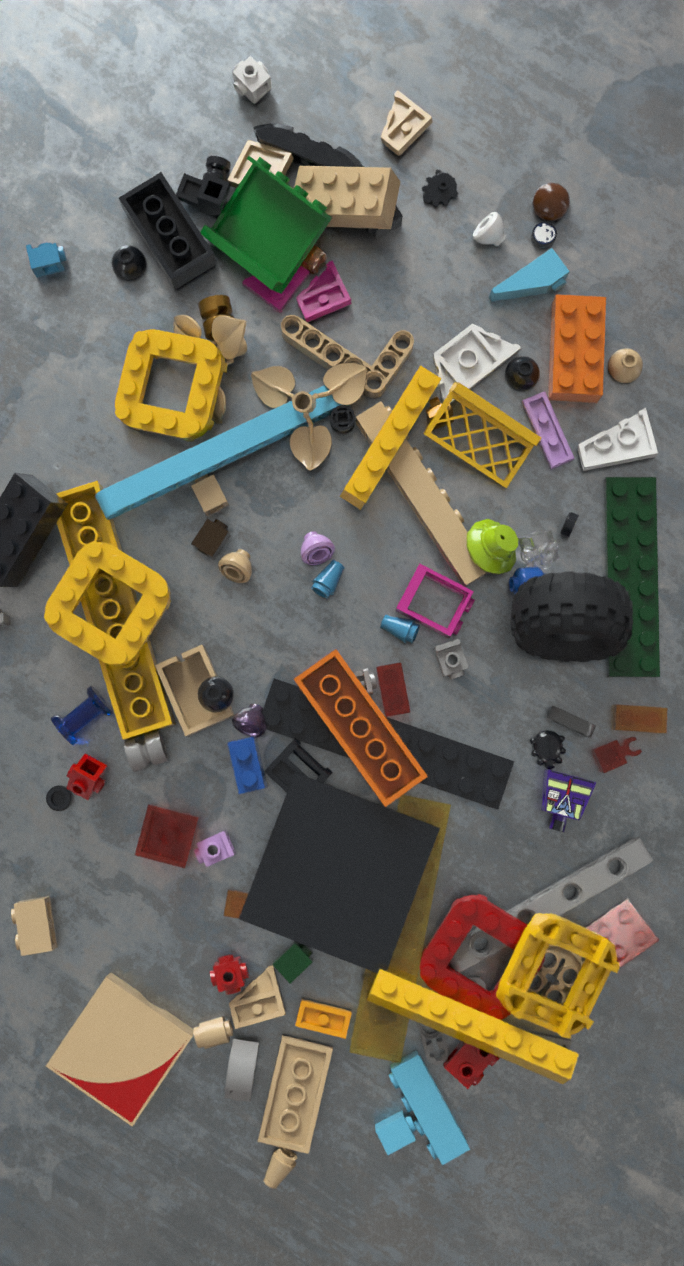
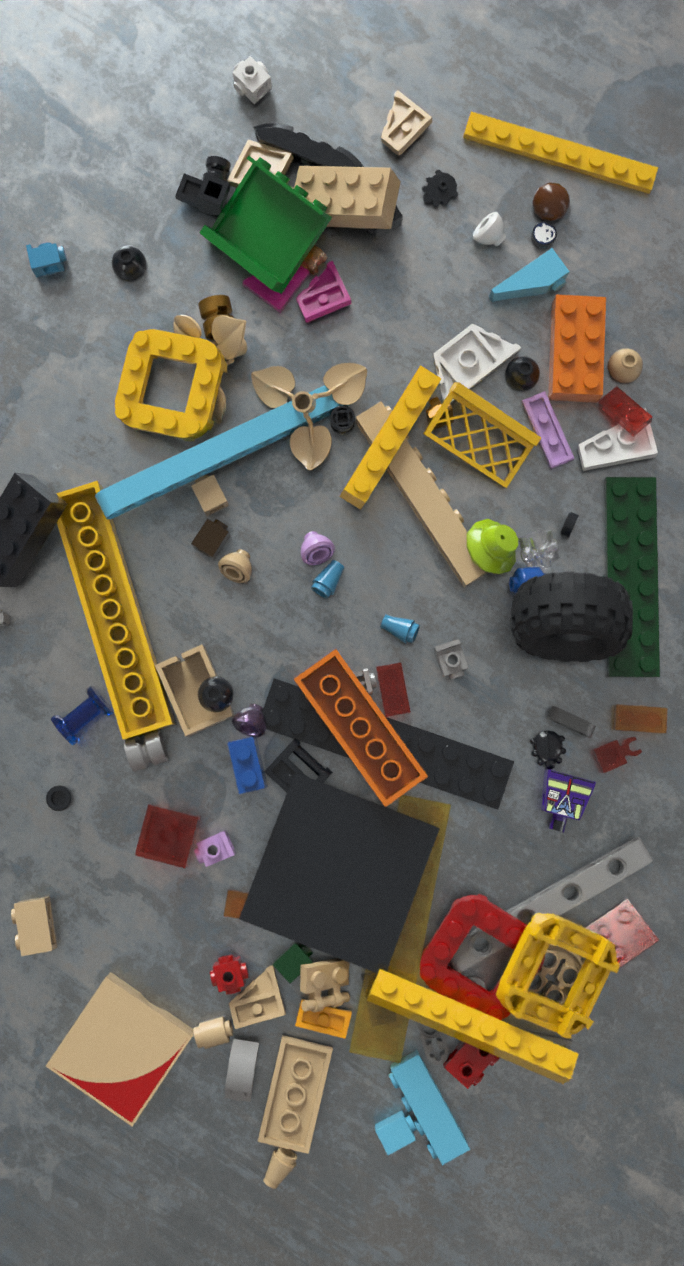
yellow plate [44,541,171,666] -> none
red brick [66,753,107,801] -> none
black brick [119,172,216,290] -> none
tan beam [281,315,414,399] -> none
dark pink window [395,563,475,639] -> none
none -> tan plate [300,958,350,1012]
none -> yellow plate [463,111,658,194]
none -> clear red plate [598,386,653,437]

